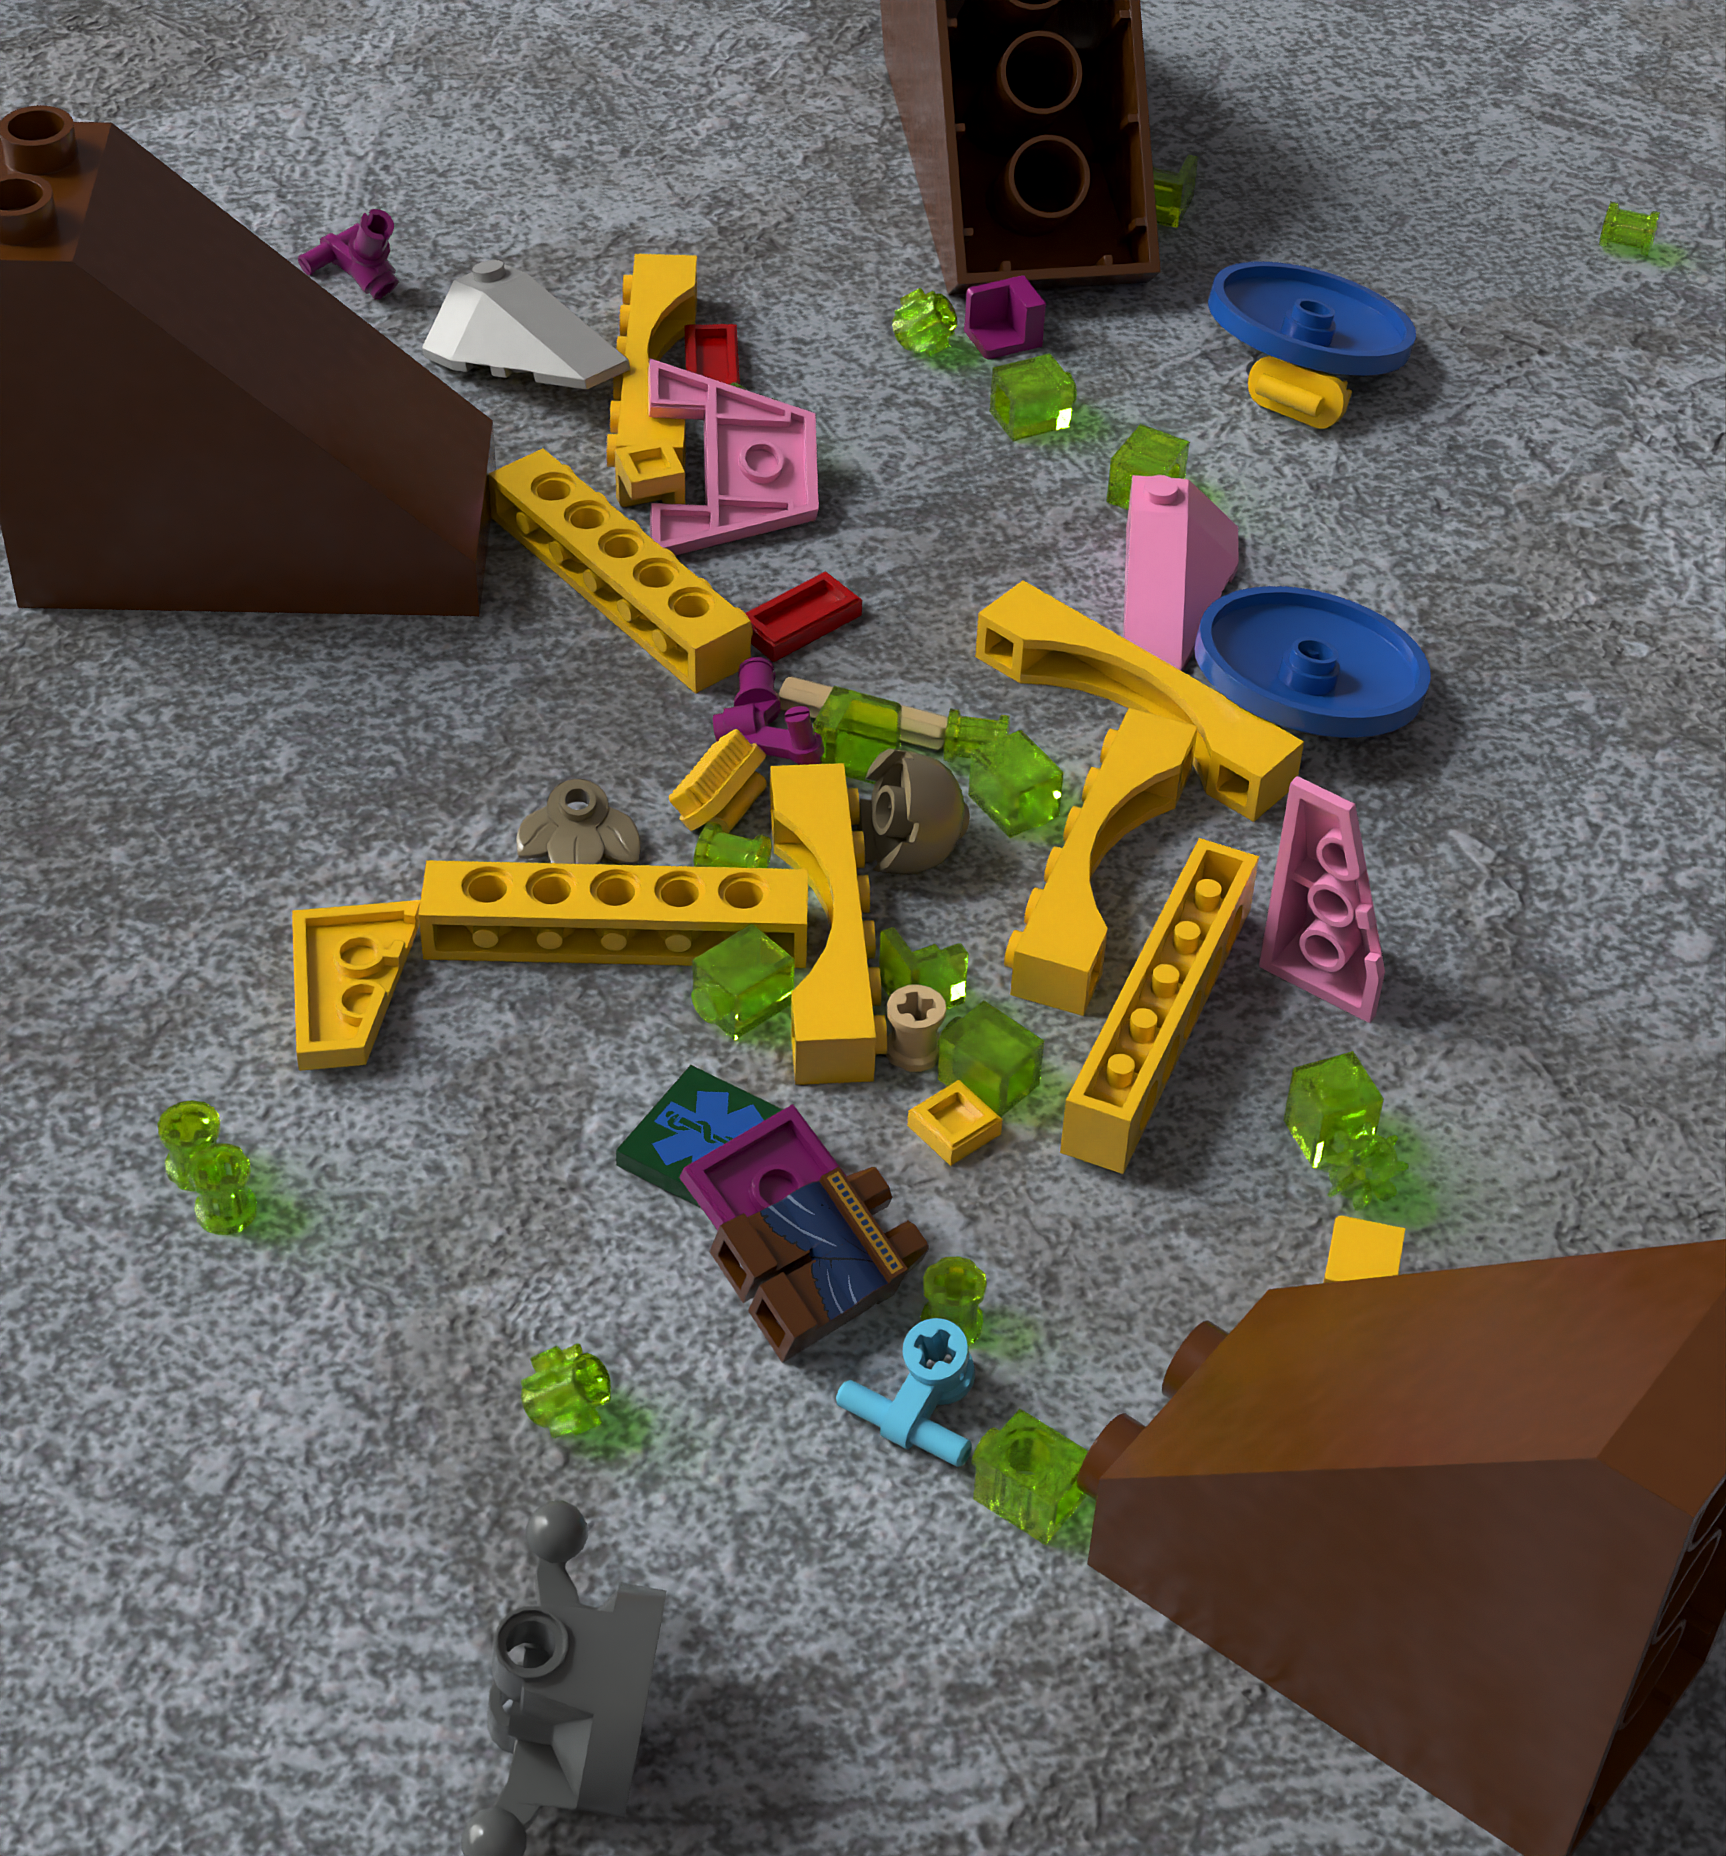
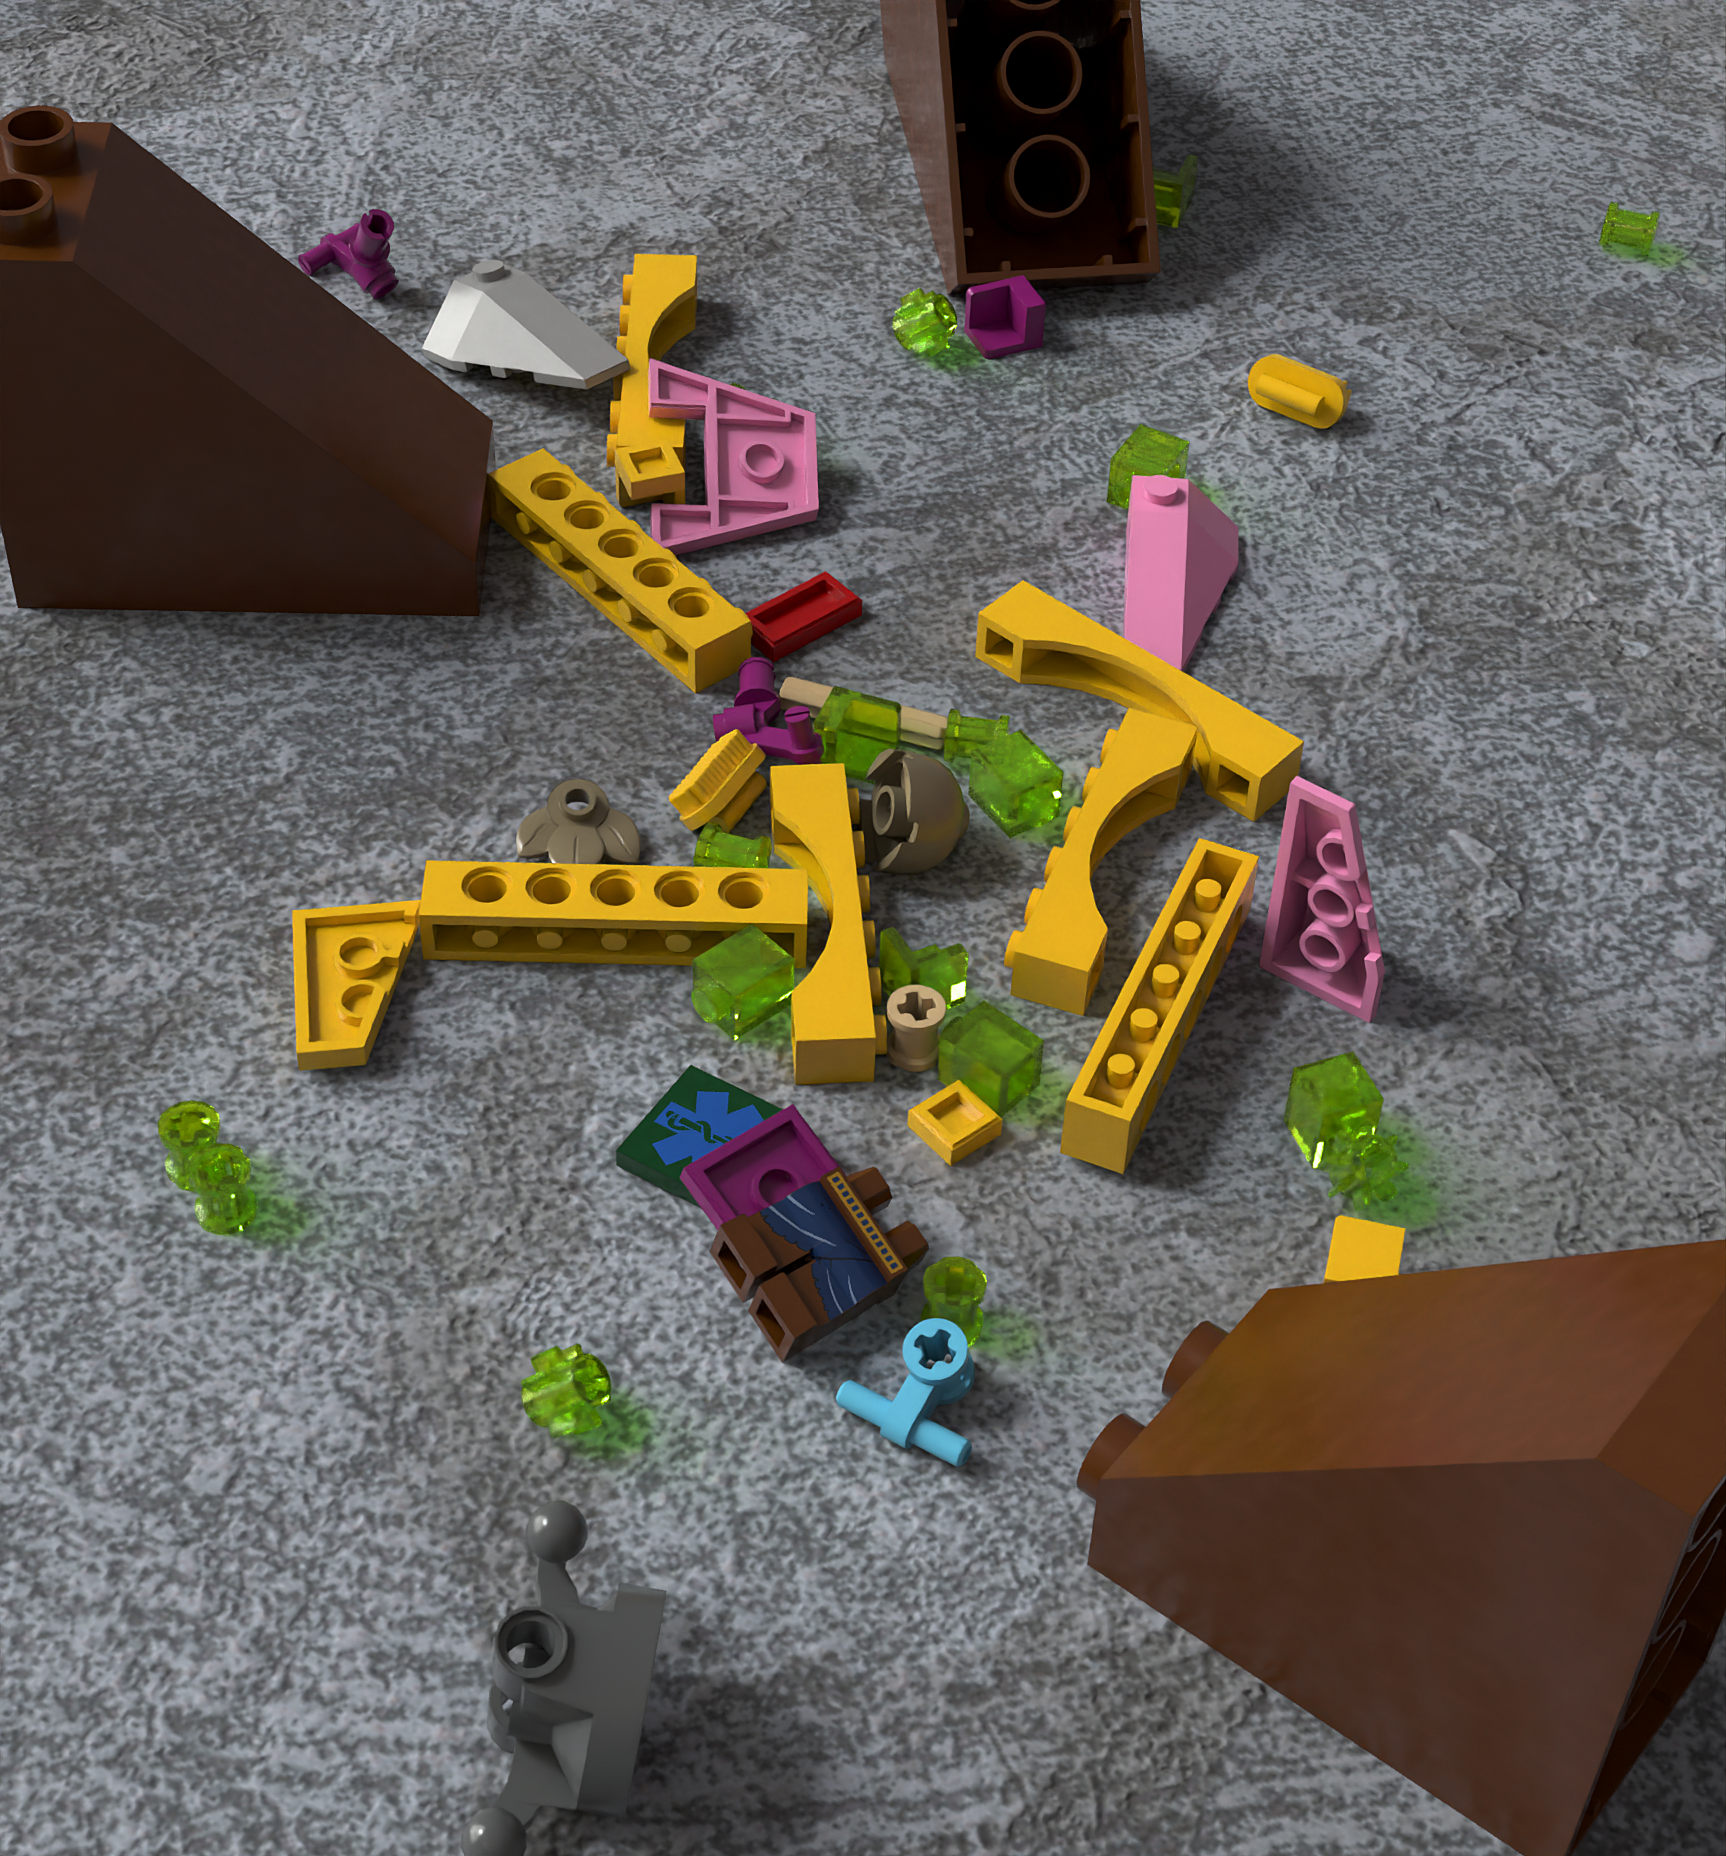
red tile [684,324,740,388] -> none
clear neon green brick [971,1409,1088,1545] -> none
clear neon green brick [989,354,1077,441] -> none
blue dish [1194,586,1431,738] -> none
blue dish [1208,262,1416,376] -> none

